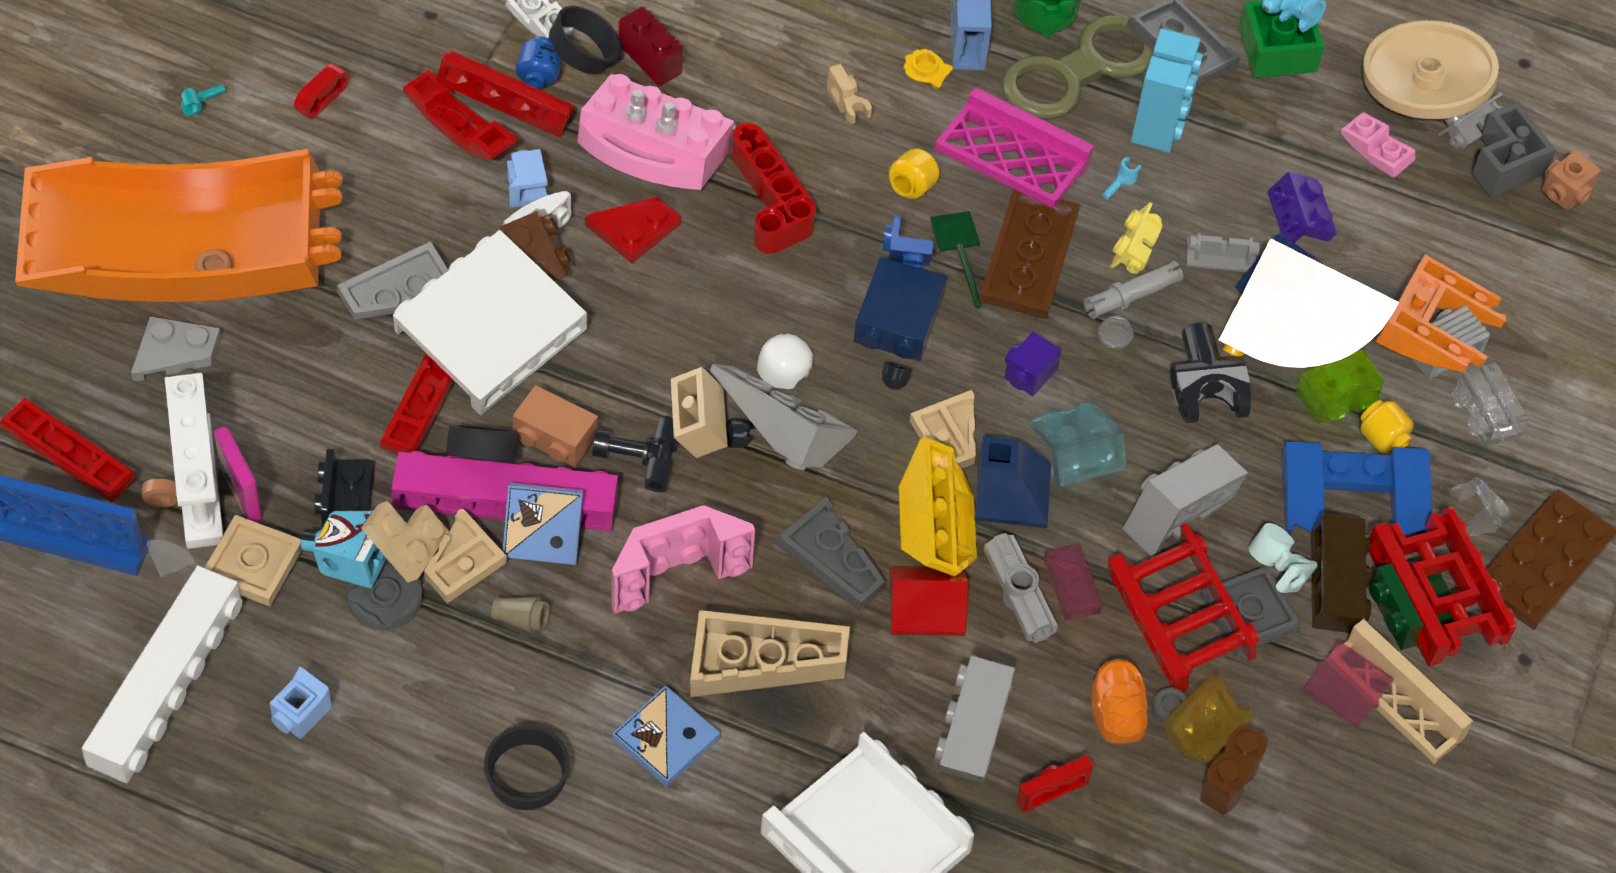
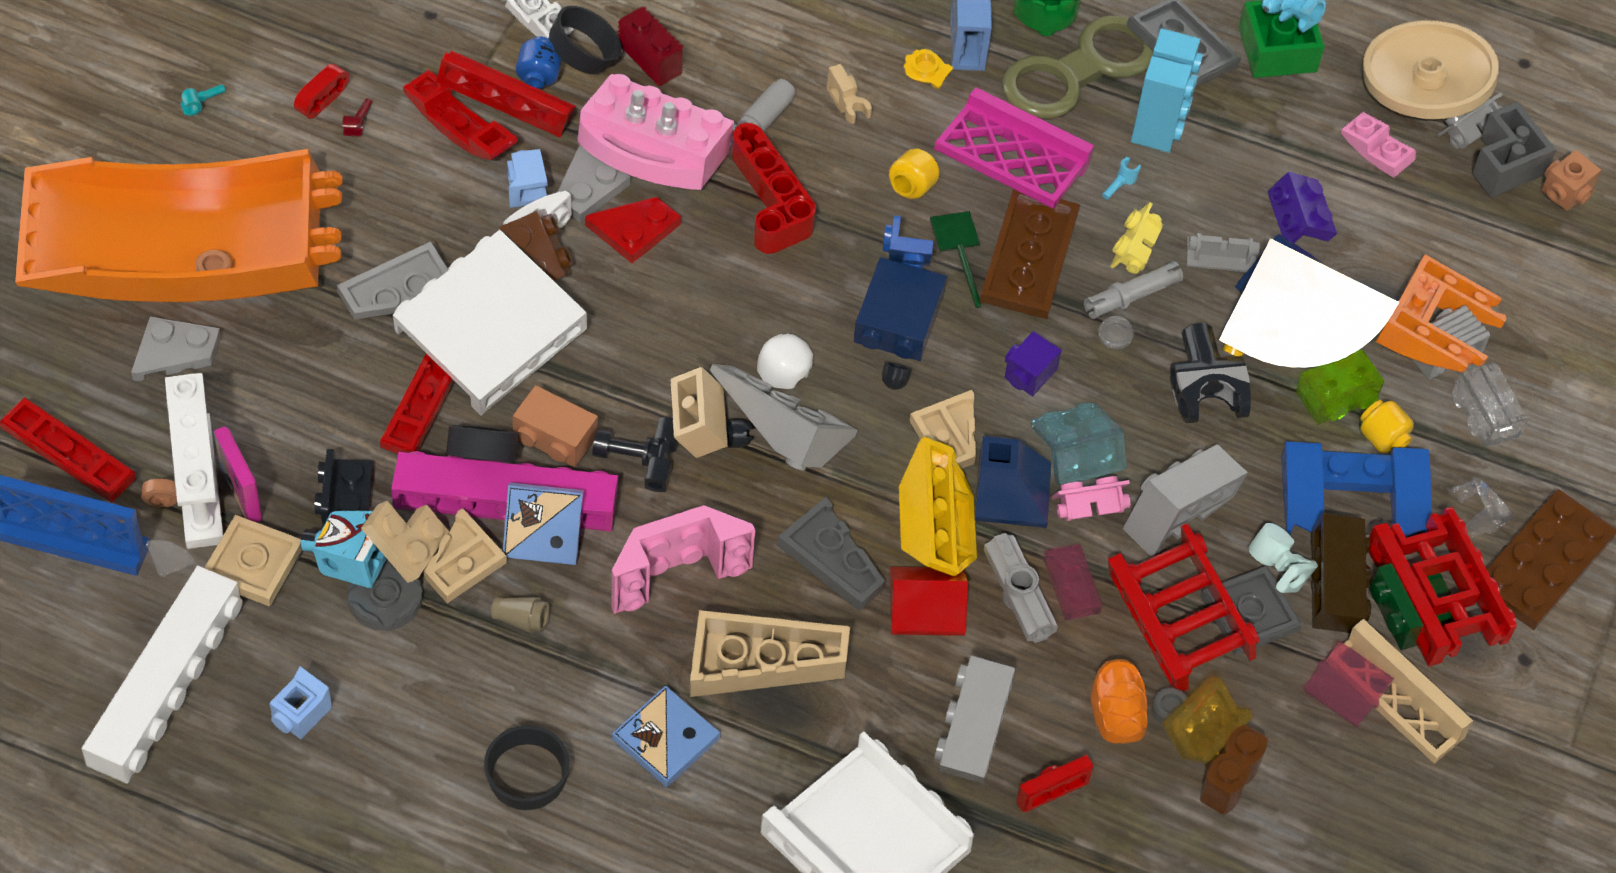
none -> dark red hand [342,98,373,137]
none -> light grey wing [558,145,630,222]
none -> light grey piece [738,79,796,132]
none -> bright pink hinge [1051,476,1130,521]

